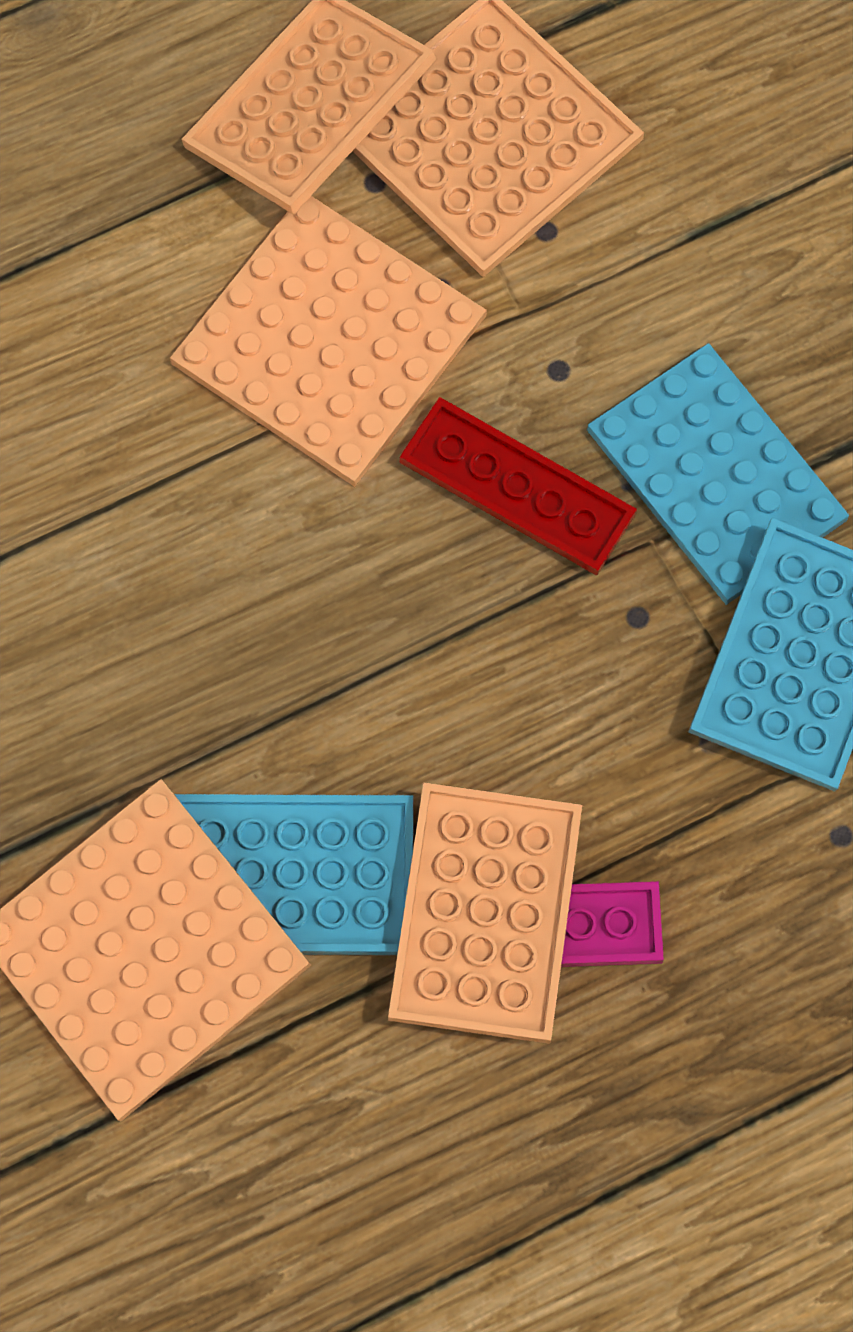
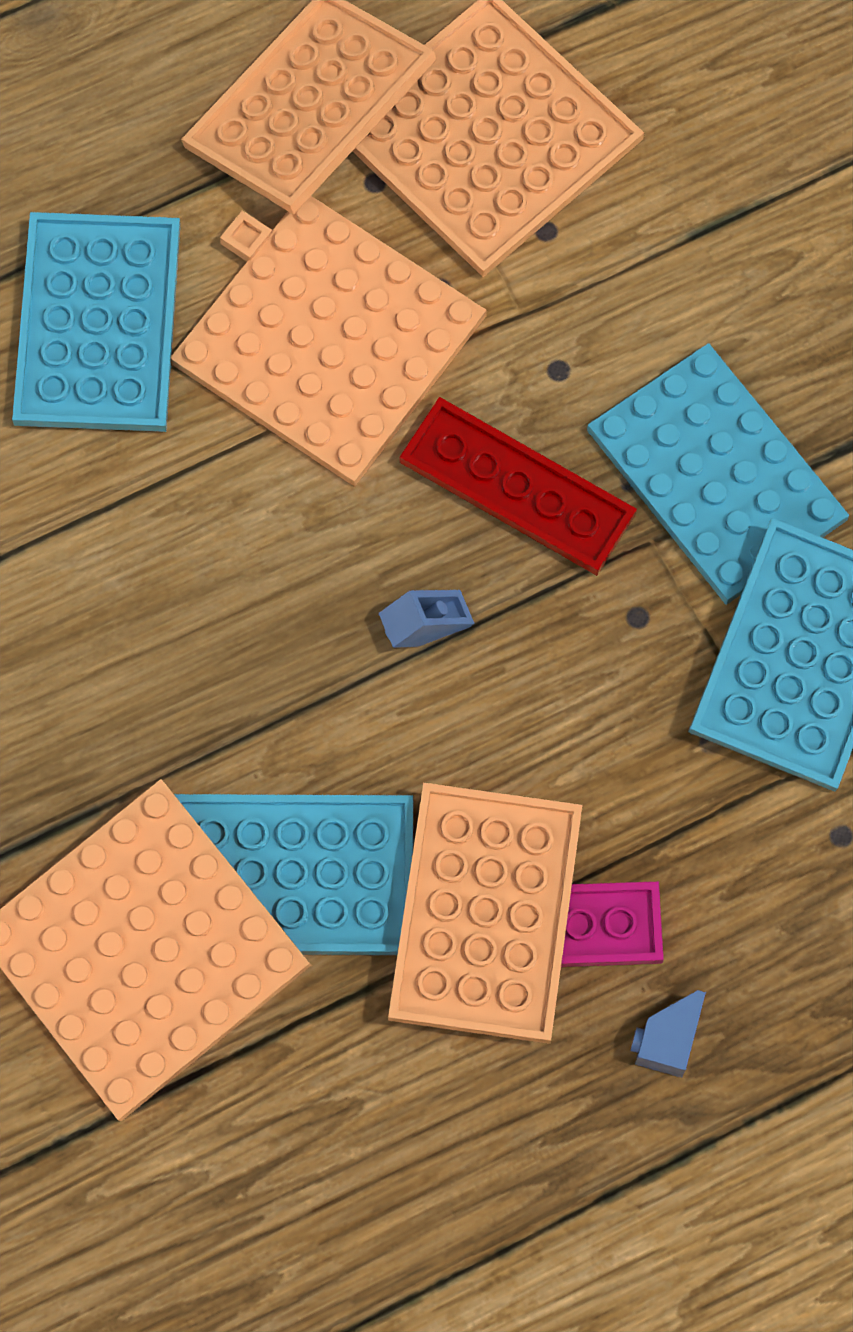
none -> medium azure plate [12,212,181,432]
none -> light nougat plate [220,210,273,261]
none -> medium blue slope [379,590,475,648]
none -> medium blue slope [630,990,706,1078]

